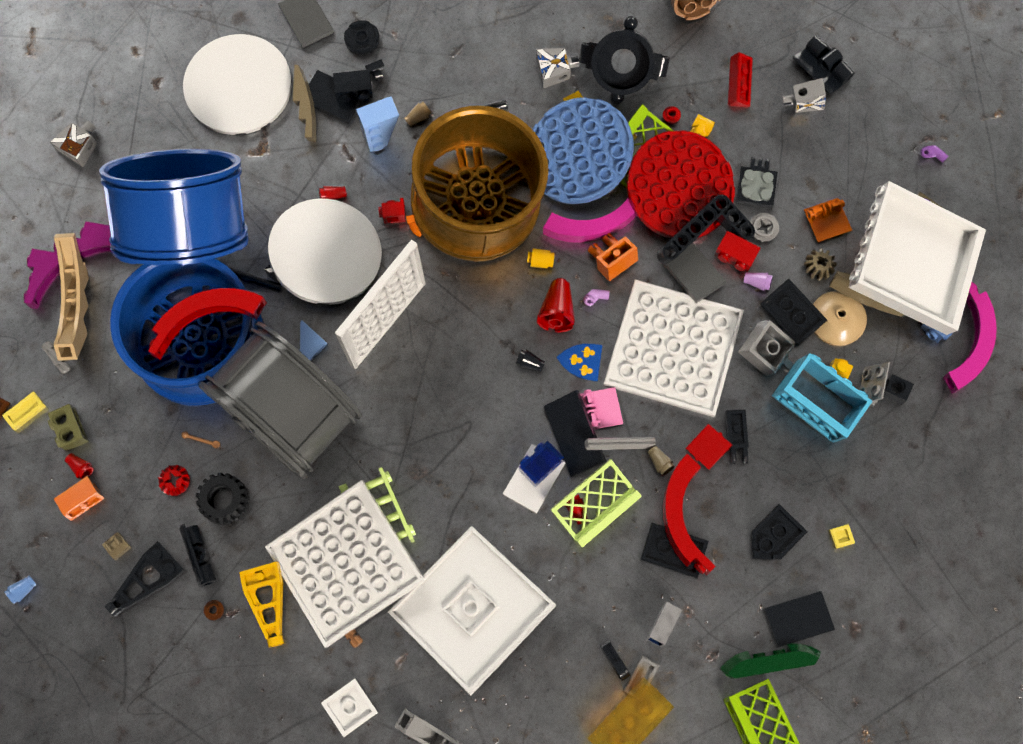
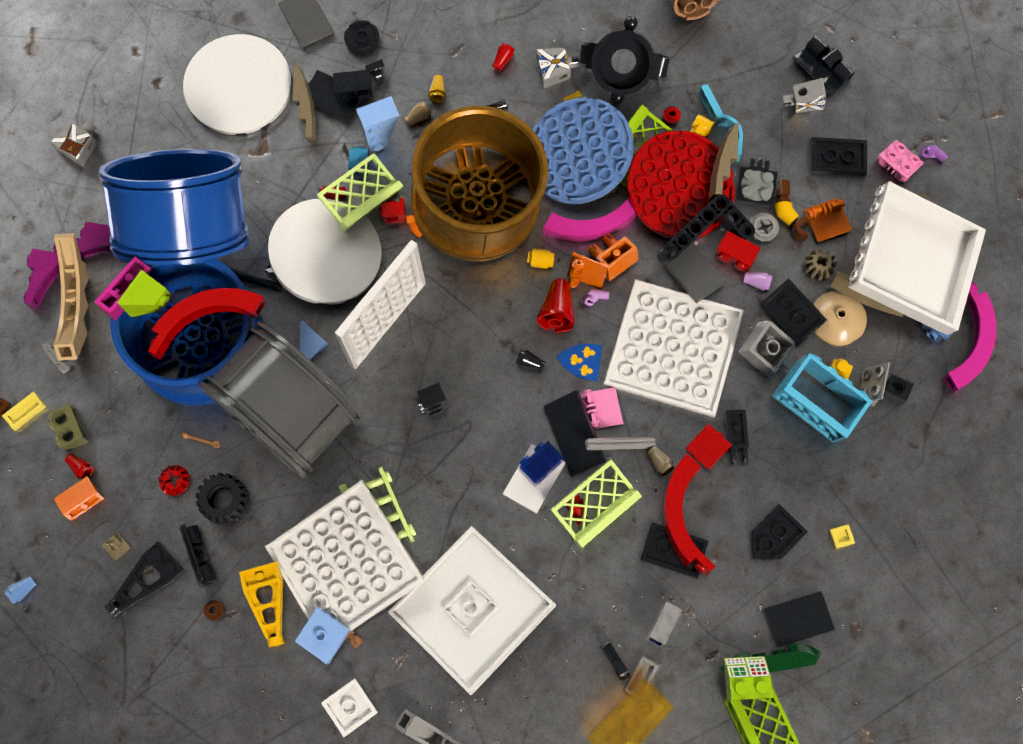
red slope [728,52,753,107] -> none
none -> dark pink slope [94,257,151,321]
none -> lime slope [117,270,171,317]
none -> light blue plate [295,607,351,664]
none -> yellowish green fence [316,153,403,233]
none -> dark azure brick [348,146,370,176]
none -> black brick [416,382,448,418]
none -> yellow cone [428,75,446,103]
none -> red cone [492,43,515,71]
none -> orange hinge [567,252,608,290]
none -> medium azure piece [699,84,743,163]
none -> dark tan slope [709,123,739,199]
none -> lime slope [723,656,773,700]
none -> reddish brown piece [775,179,811,242]
none -> black tile [810,137,867,176]
none -> bright pink hinge [876,140,924,183]

